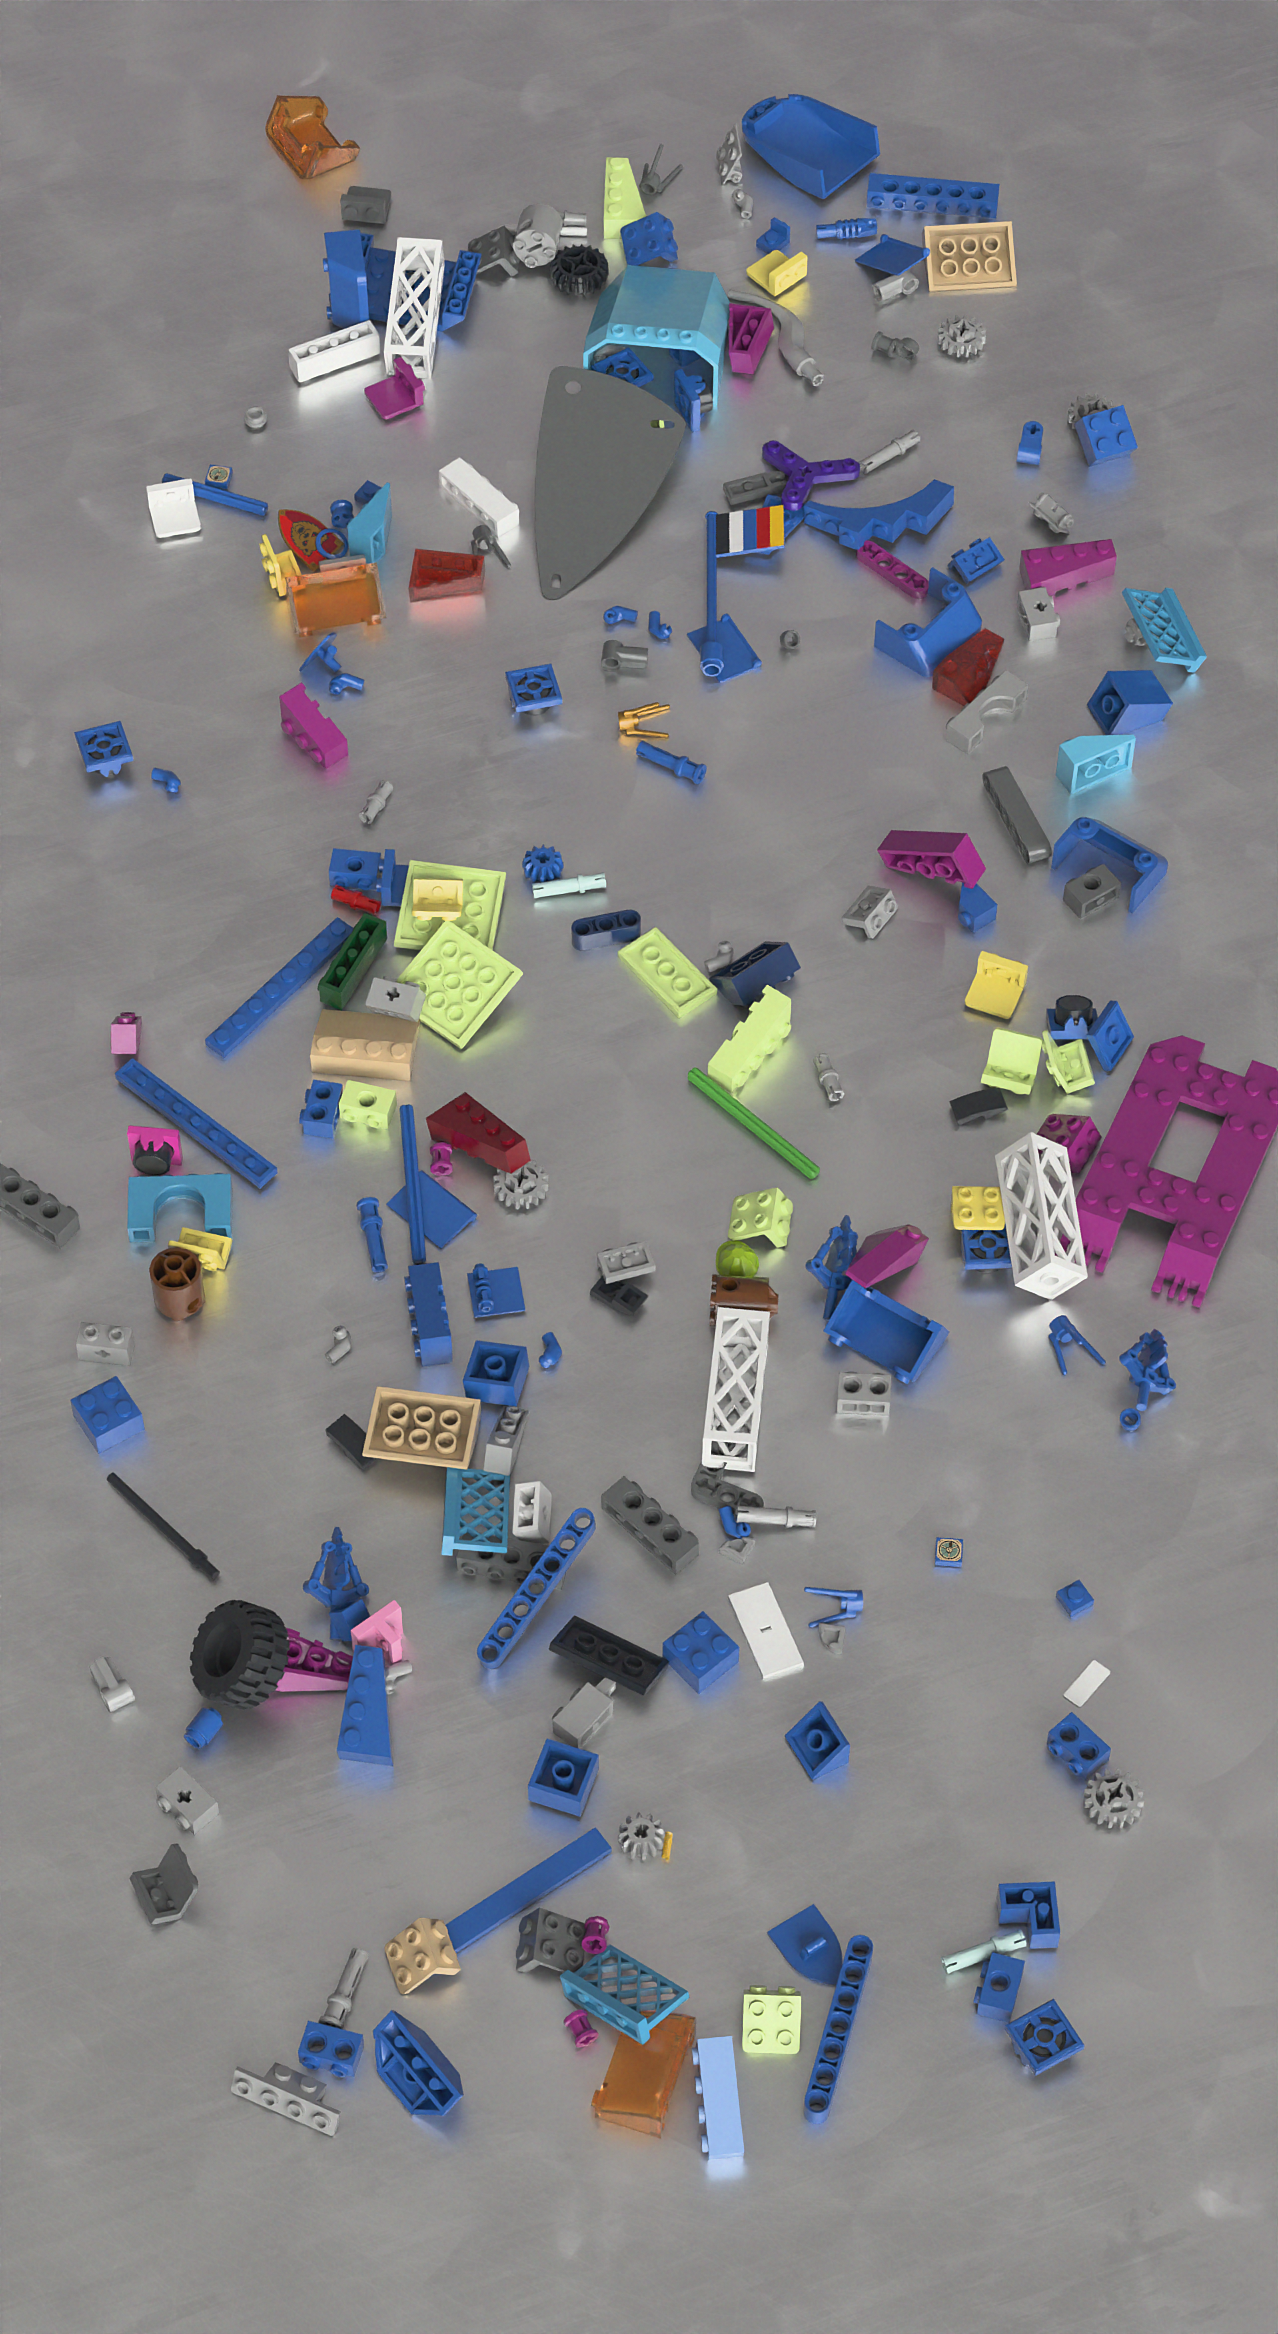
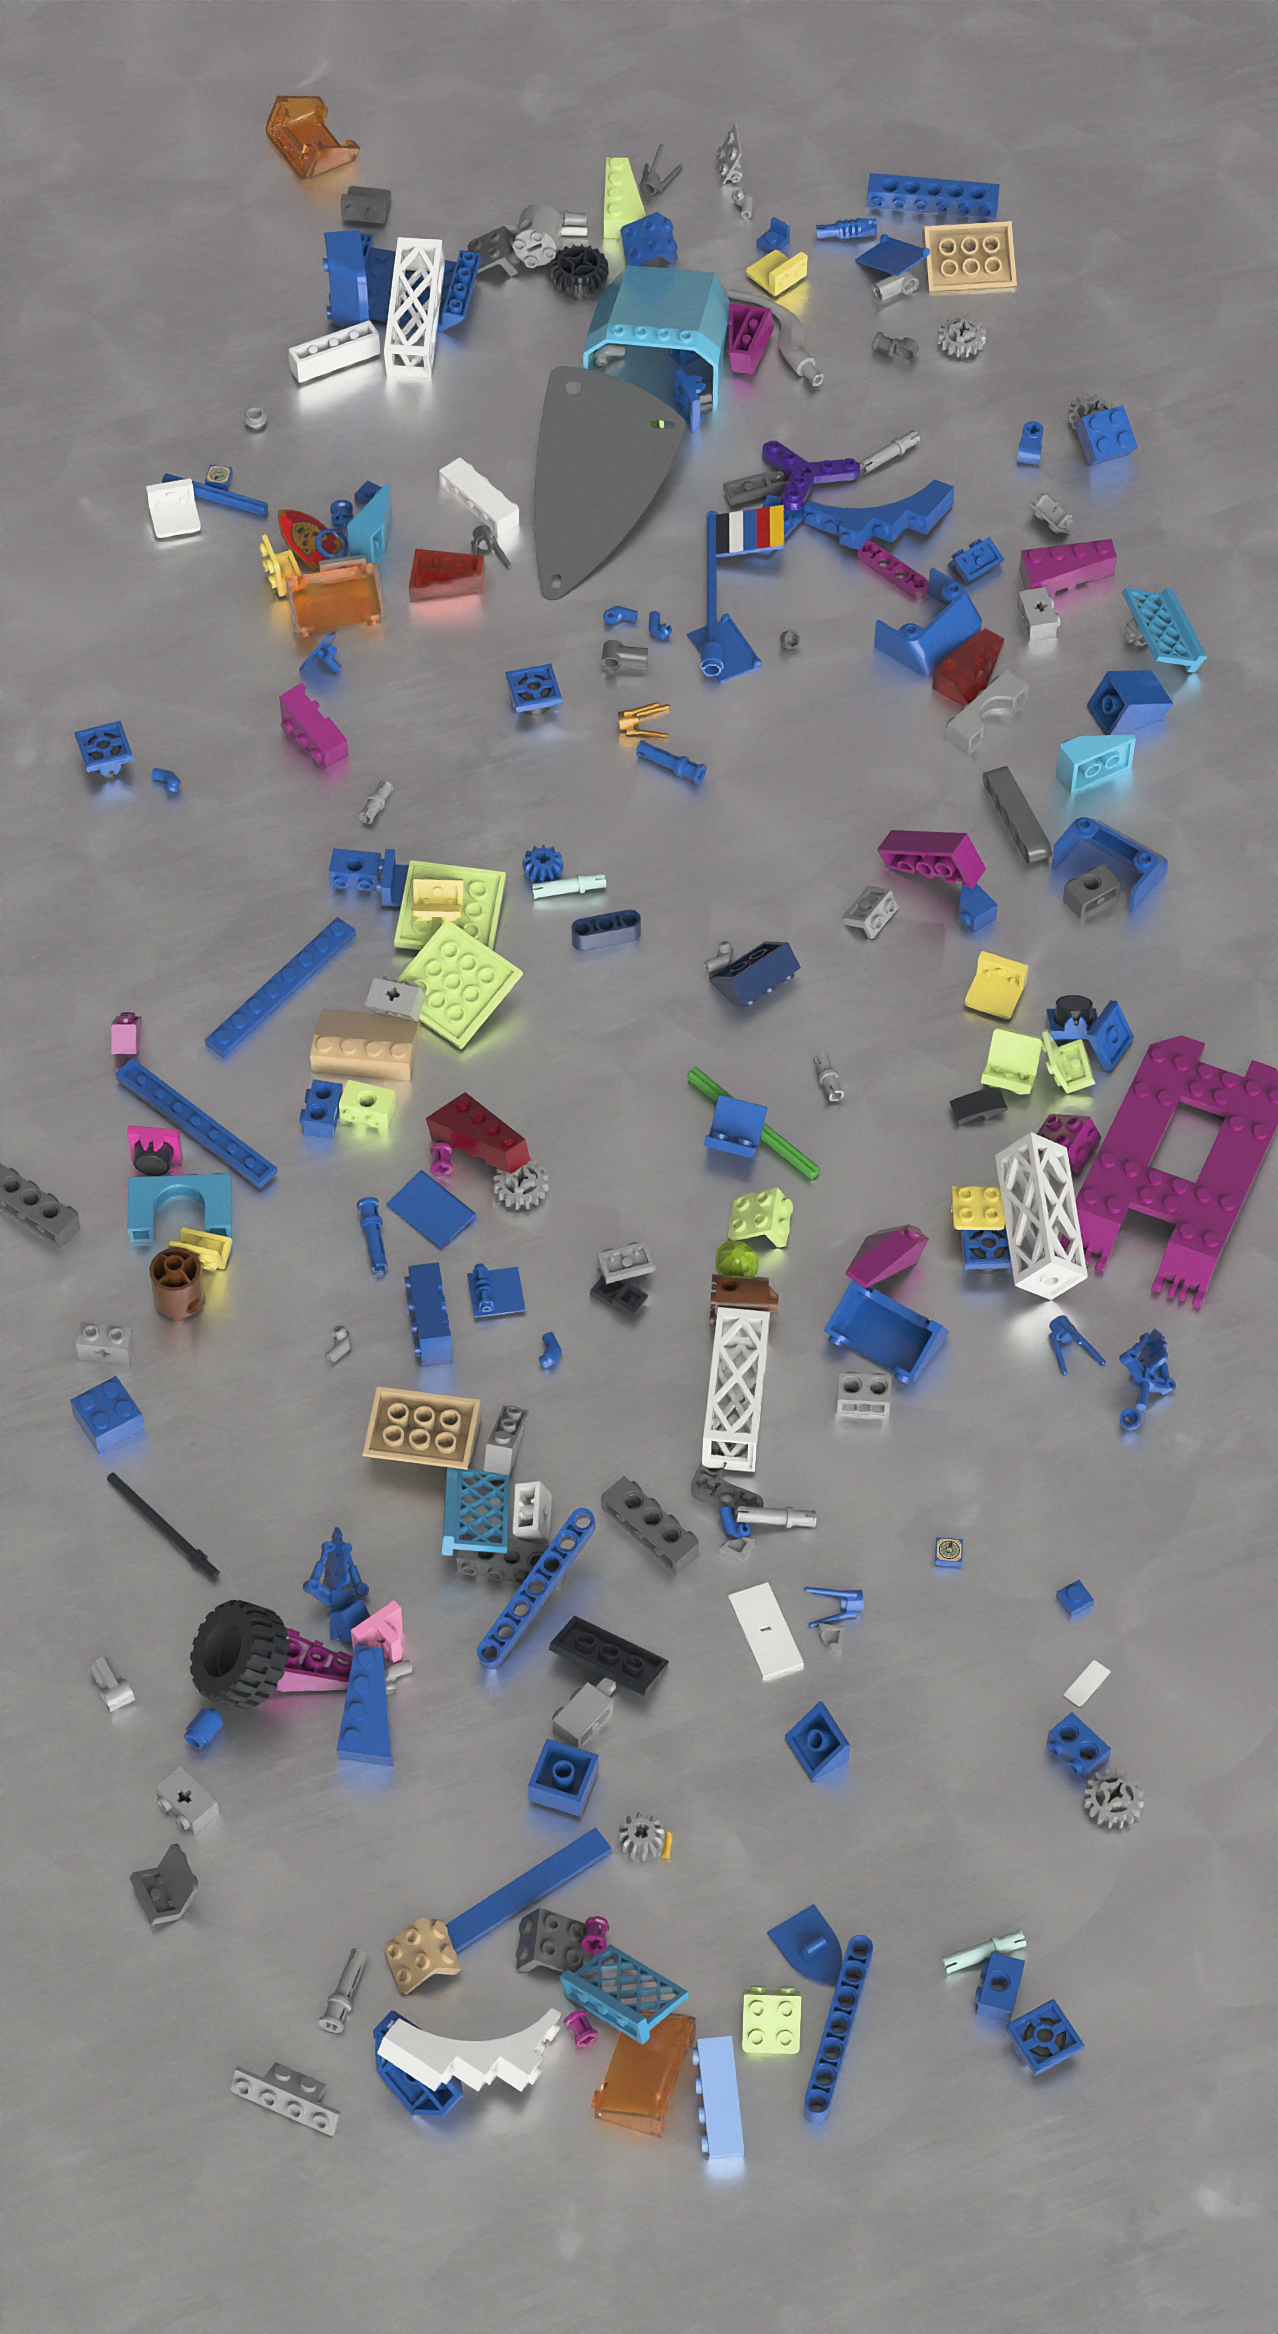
blue brick [298,2021,364,2077] -> none
dark green brick [317,913,387,1010] -> none
black slope [325,1414,377,1470] -> none
blue arm [329,673,364,695] -> none
red pin [331,885,381,916] -> none
magenta bracket [364,357,425,419] -> none
blue axle [399,1104,426,1264] -> none
blue brick [463,1340,530,1407] -> none
blue piece [591,347,654,387] -> none
yellowish green tile [618,927,717,1018] -> none
blue brick [662,1611,740,1694] -> none
yellowish green wedge [707,985,791,1093] -> none
blue windscreen [742,94,880,199] -> none
blue bar [805,1215,858,1320] -> none
blue brick [996,1881,1060,1949] -> none
none -> white arch [377,2008,561,2092]
none -> blue bracket [703,1095,768,1158]

